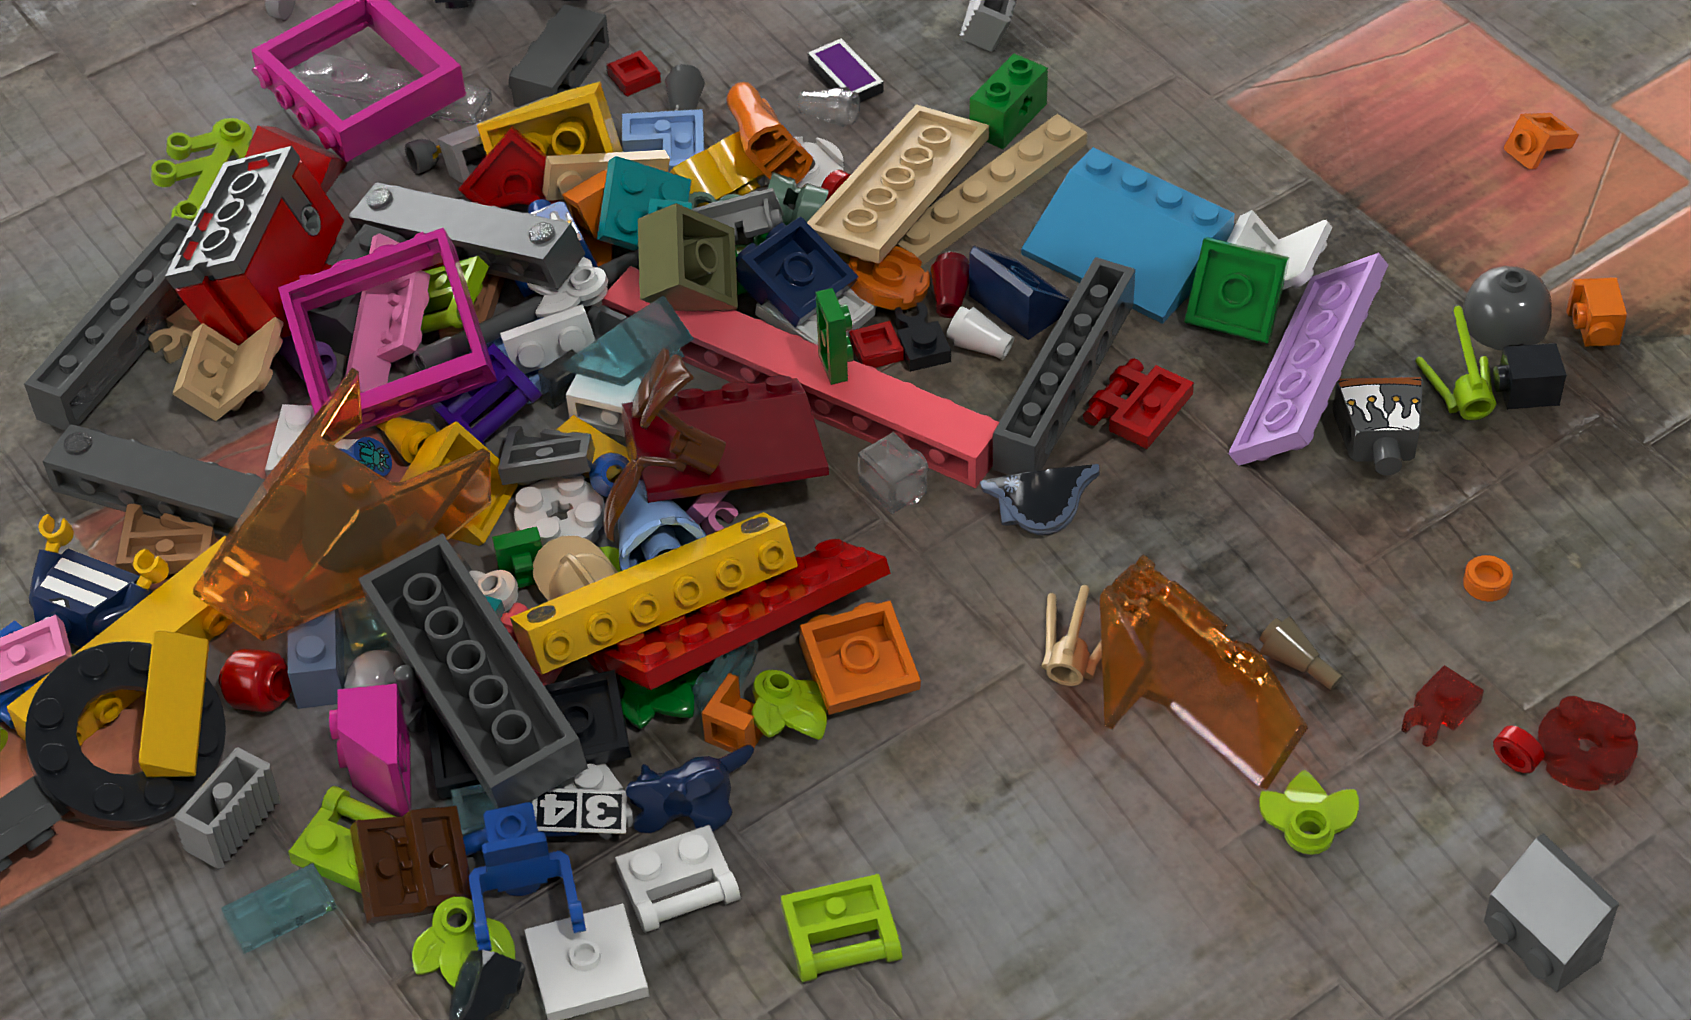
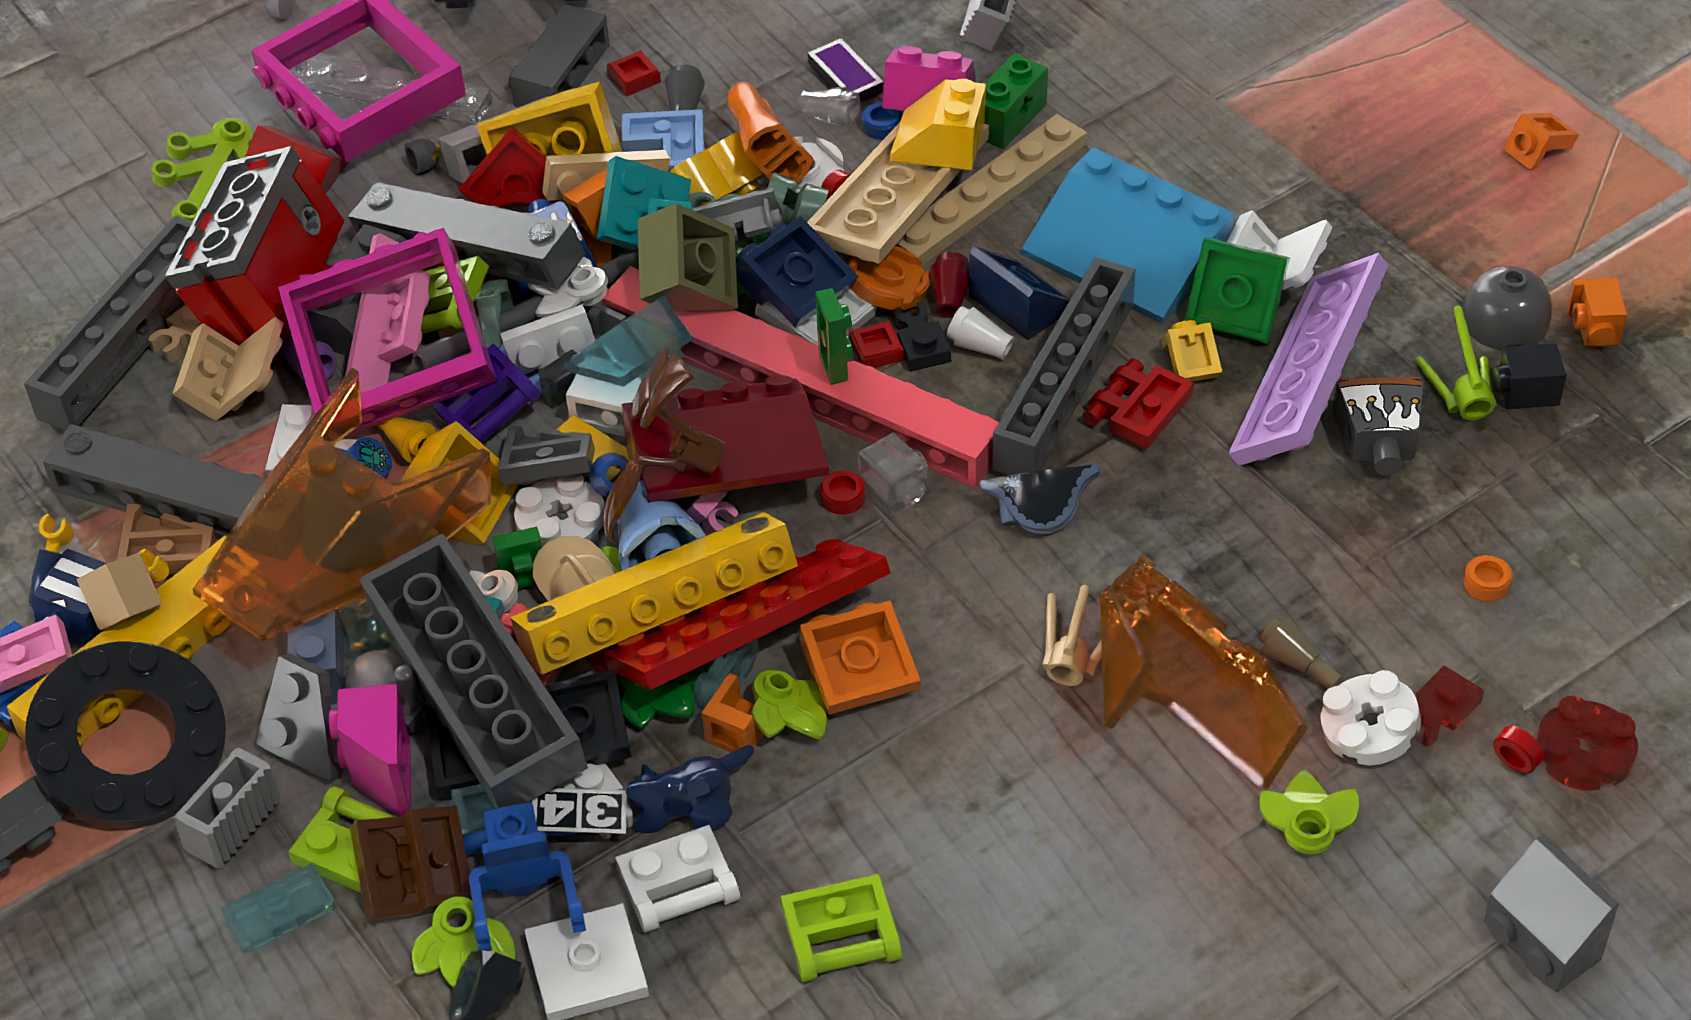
yellow slope [139,630,209,777] -> none
red head [219,649,292,713] -> none
none -> tan panel [76,552,161,630]
none -> wing [255,653,342,781]
none -> sand green cap [475,279,514,348]
none -> red tile [820,470,866,515]
none -> blue tile [862,102,902,140]
none -> dark pink slope [882,46,977,111]
none -> yellow slope [890,79,986,170]
none -> yellow bracket [1161,320,1222,382]
none -> white plate [1320,670,1421,765]

